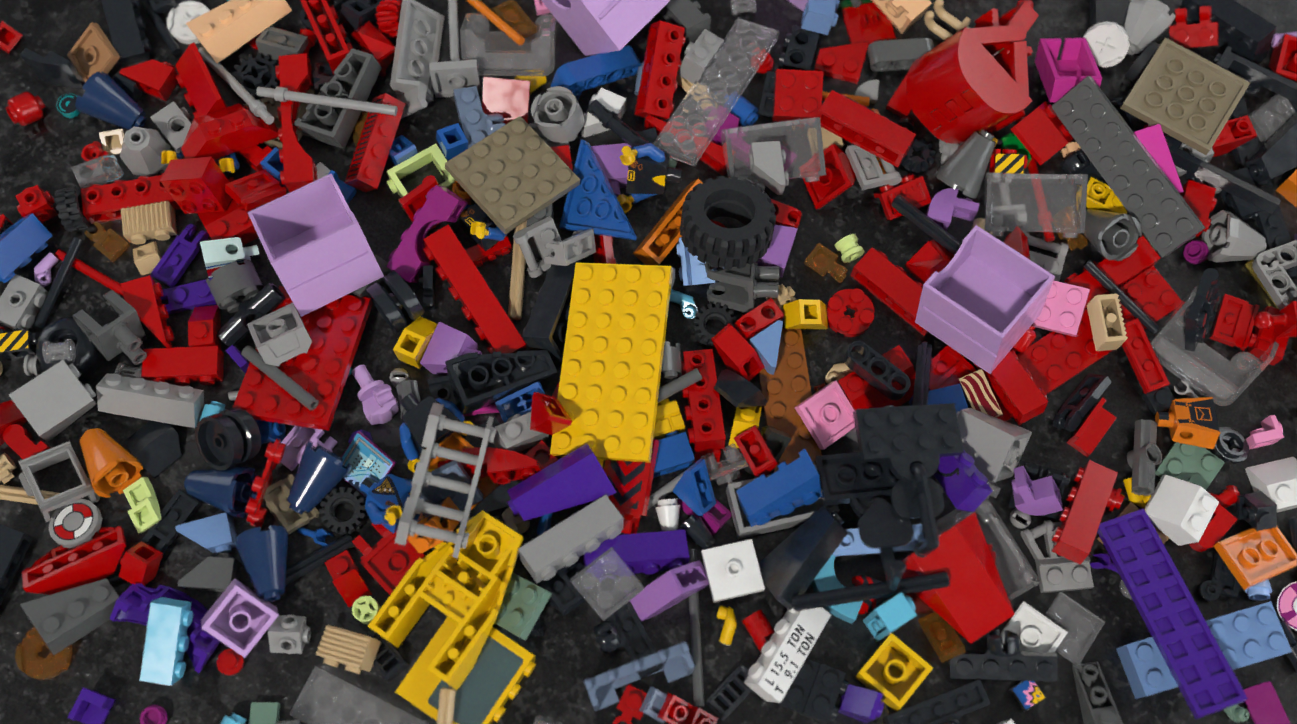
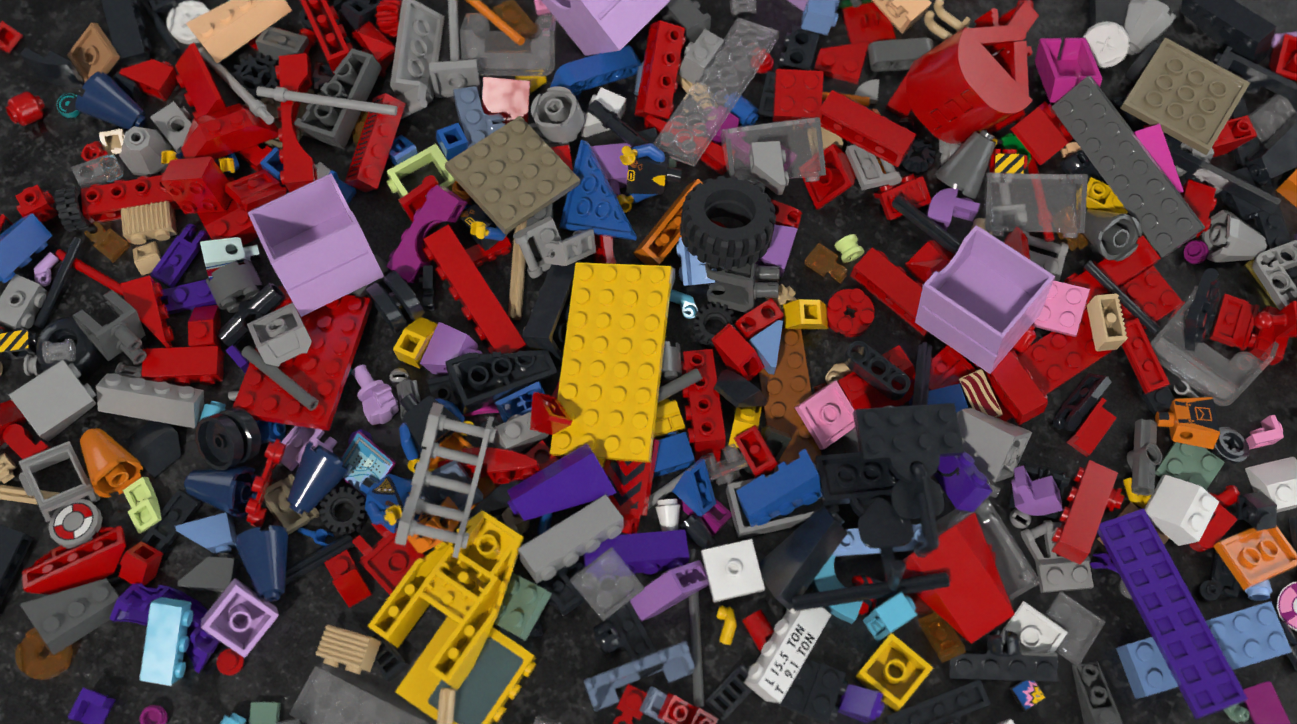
light grey brick [268,615,311,654] -> none
yellowish green wheel [352,596,381,625] -> none
red plate [1169,6,1219,48] -> none

